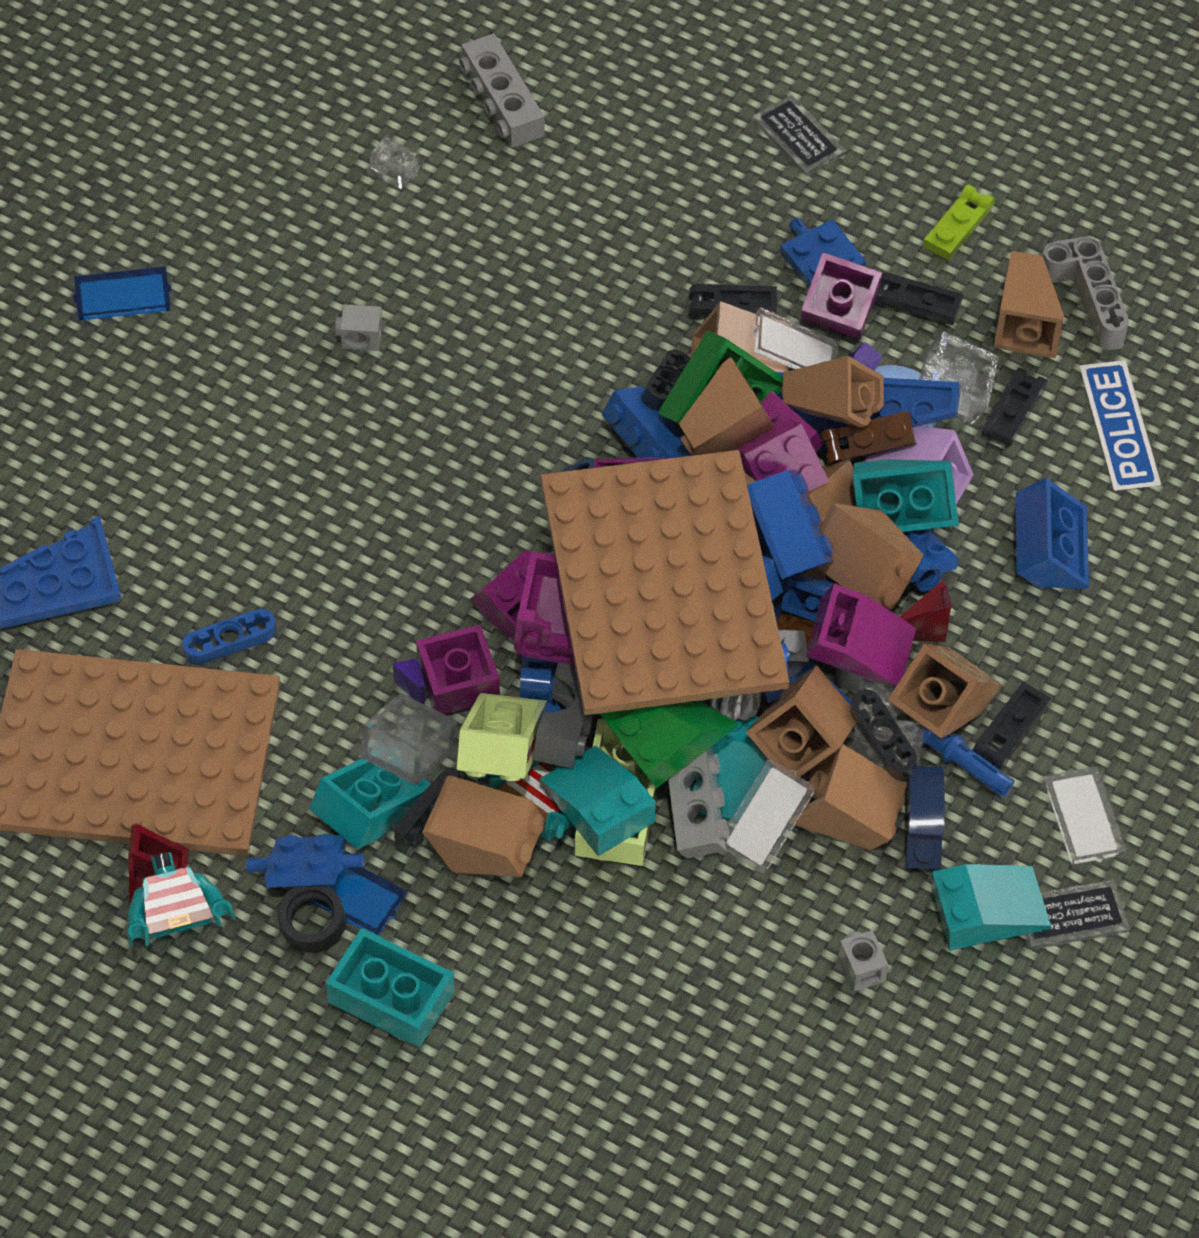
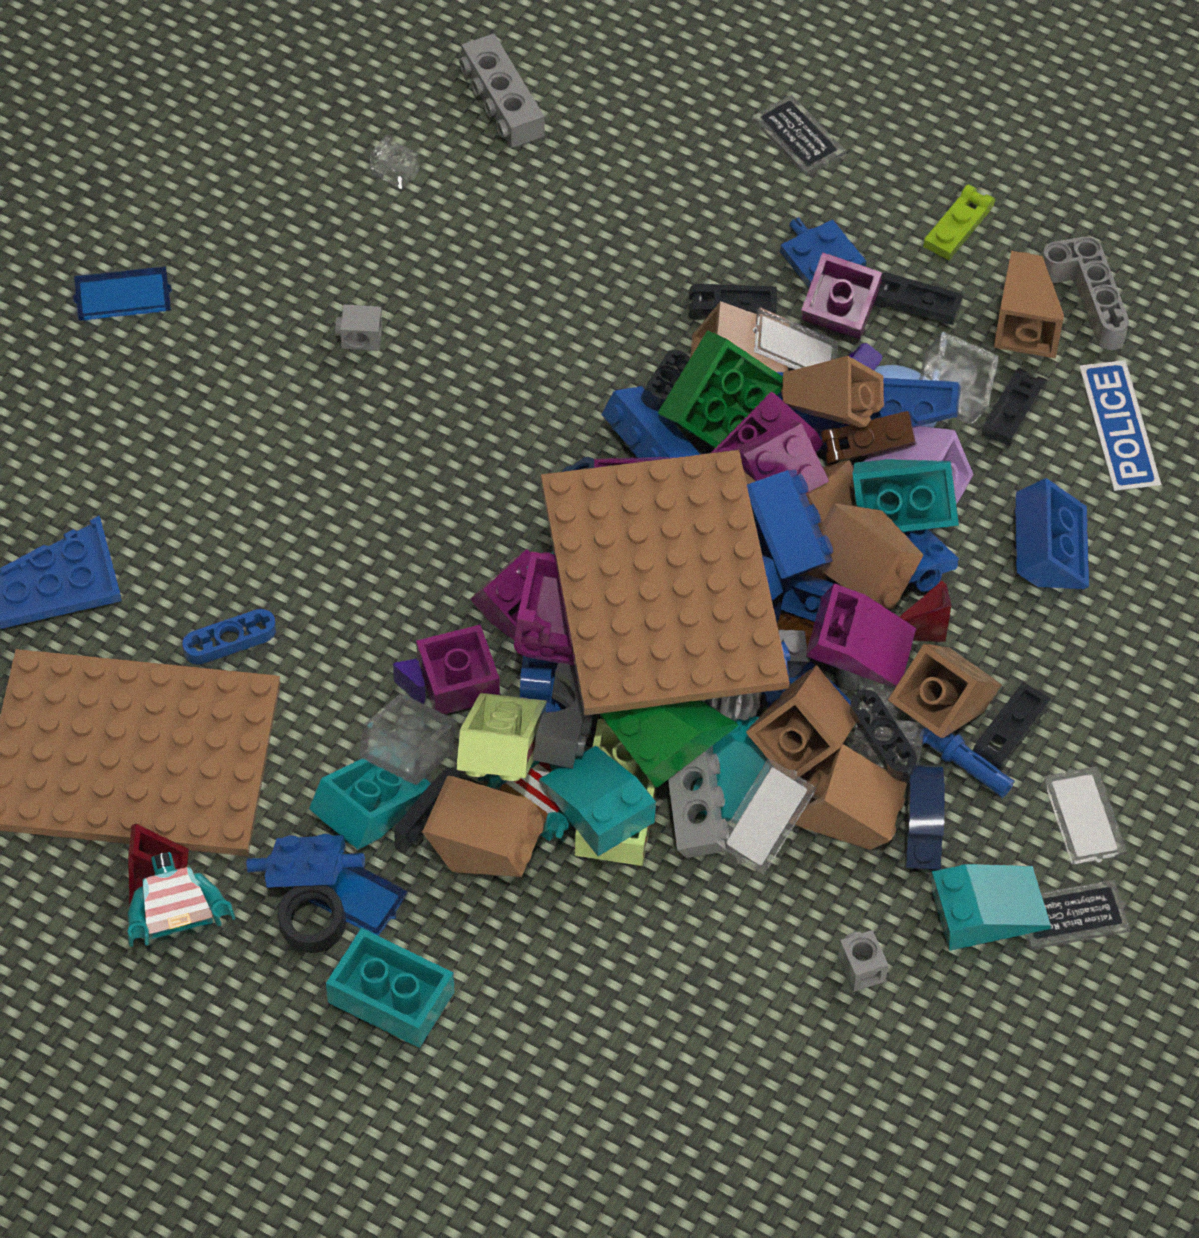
medium nougat slope [679,357,775,456] -> none

